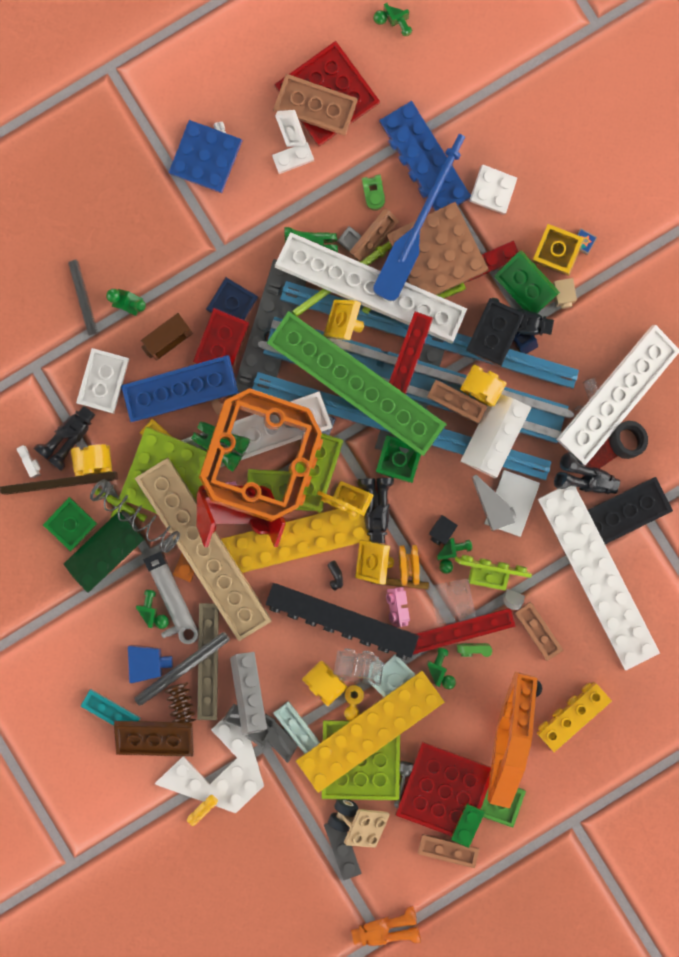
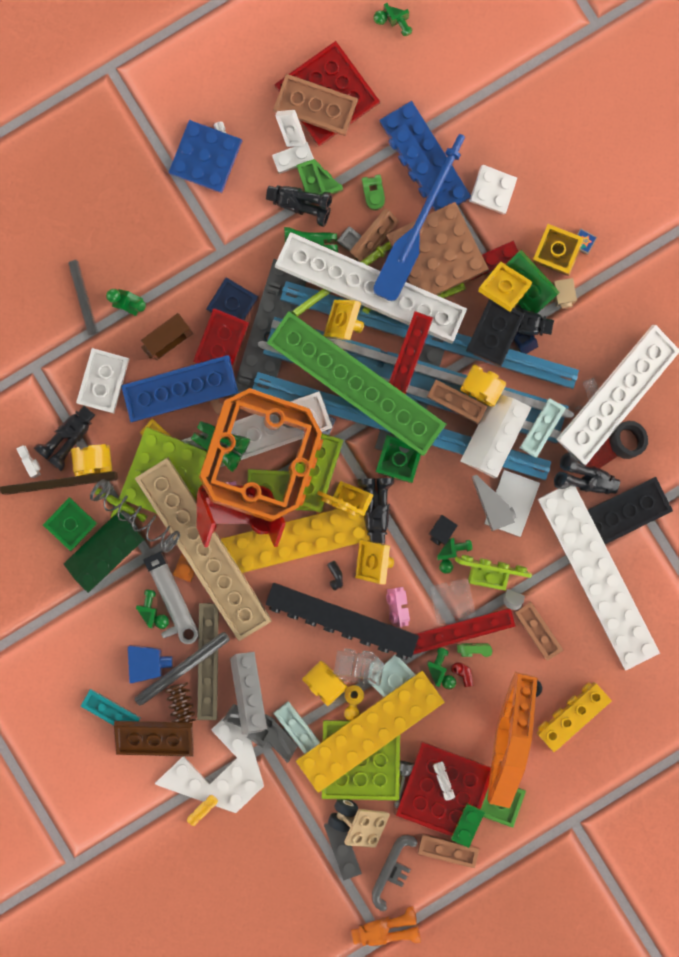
pearl gold bar [371,578,429,590] -> none
light orange wheel [399,545,420,586] -> none
none -> black piece [266,185,332,227]
none -> bright green wing [297,159,343,194]
none -> dark grey piece [372,835,417,912]
none -> white axle [433,762,455,801]
none -> red arm [451,662,474,687]
none -> yellow tile [478,262,532,312]
none -> light aqua tile [520,398,566,458]

